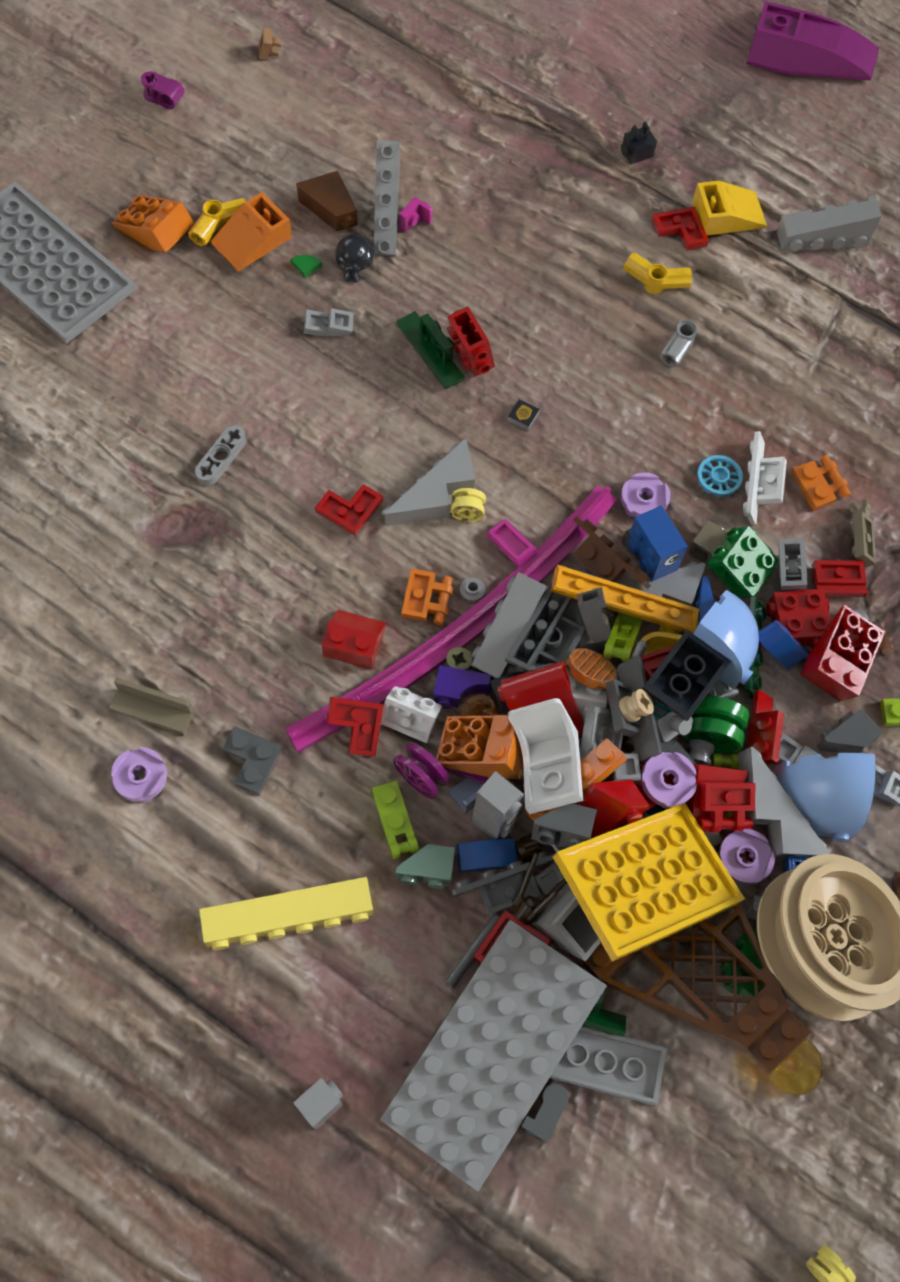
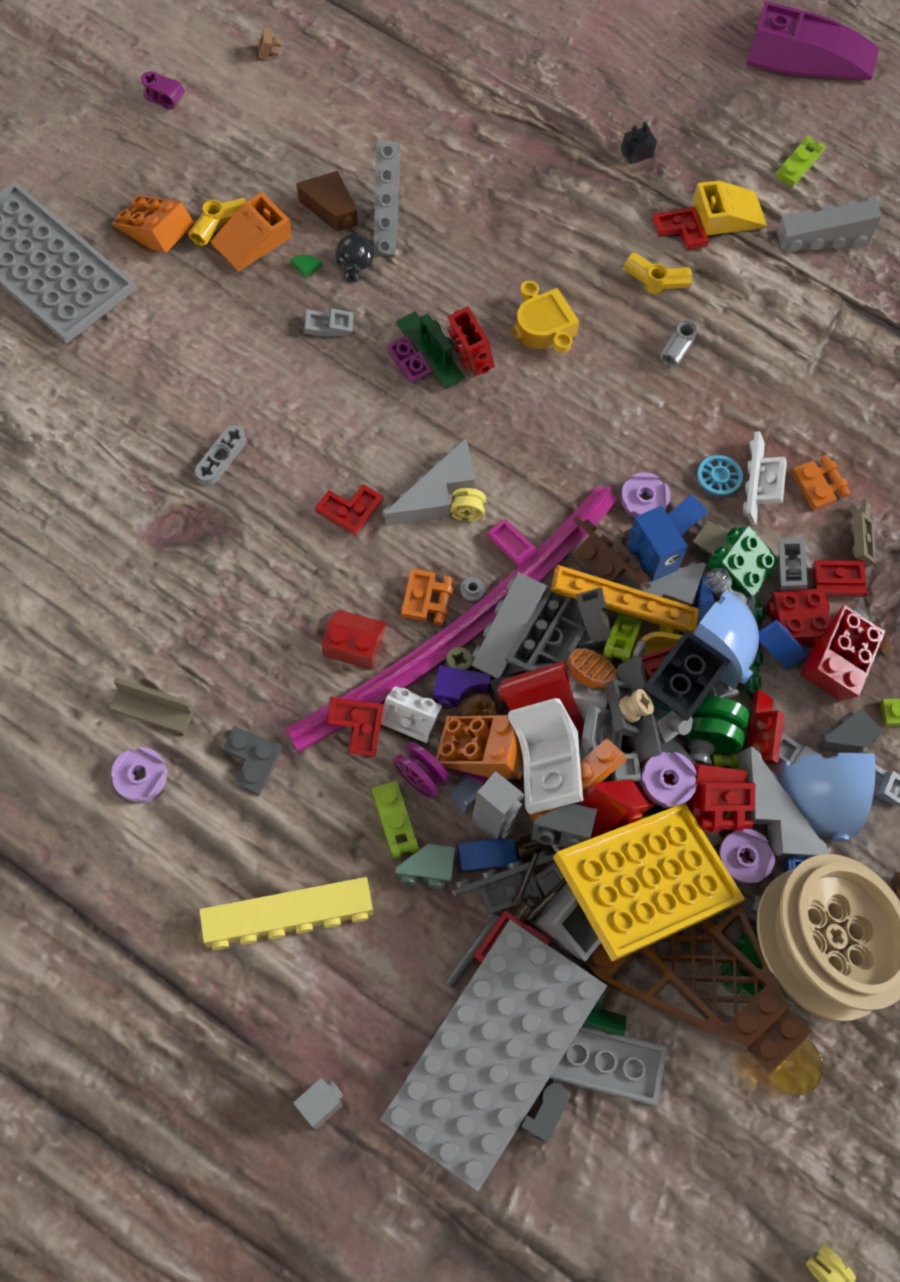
dark pink bracket [399,197,433,233] -> none
tile [507,399,540,431] -> none
none -> magenta slope [386,335,432,383]
none -> yellow piece [512,281,580,353]
none -> blue slope [668,494,708,536]
none -> clear piece [705,568,750,609]
none -> lime plate [775,135,826,188]

